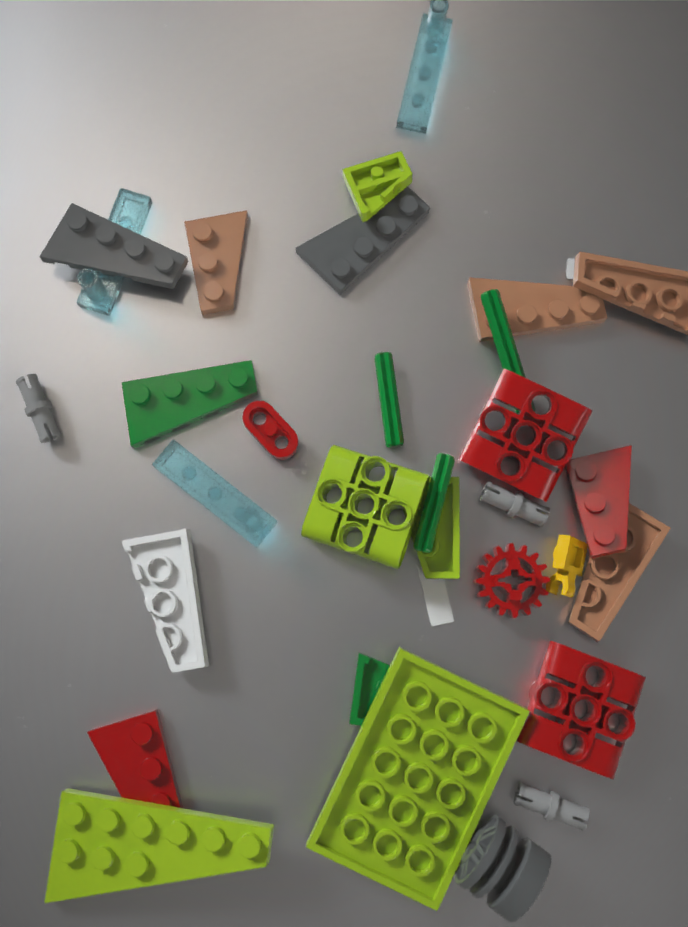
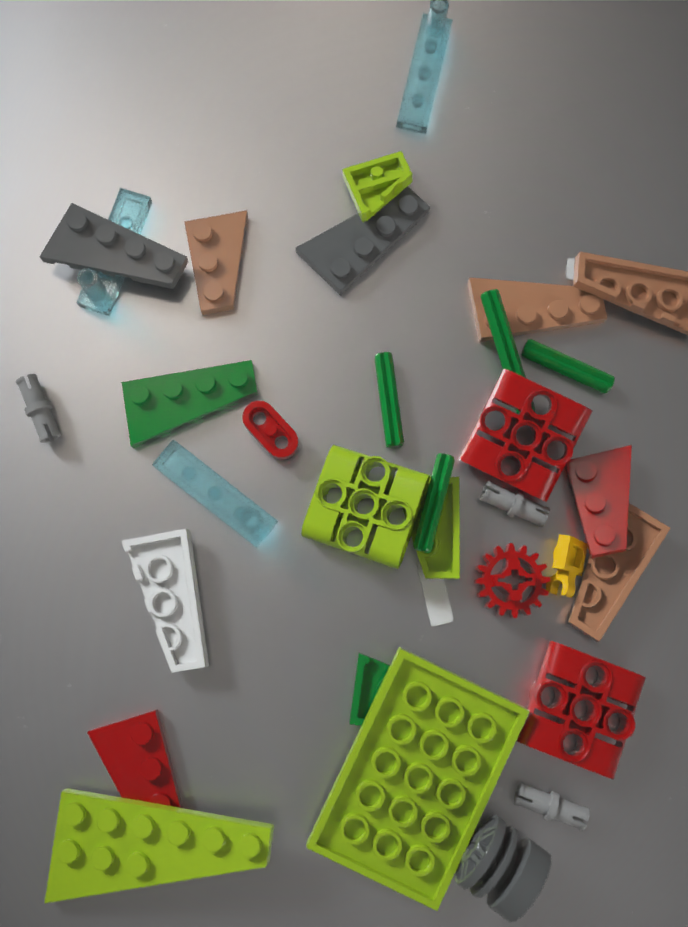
none -> green axle [521,339,615,393]

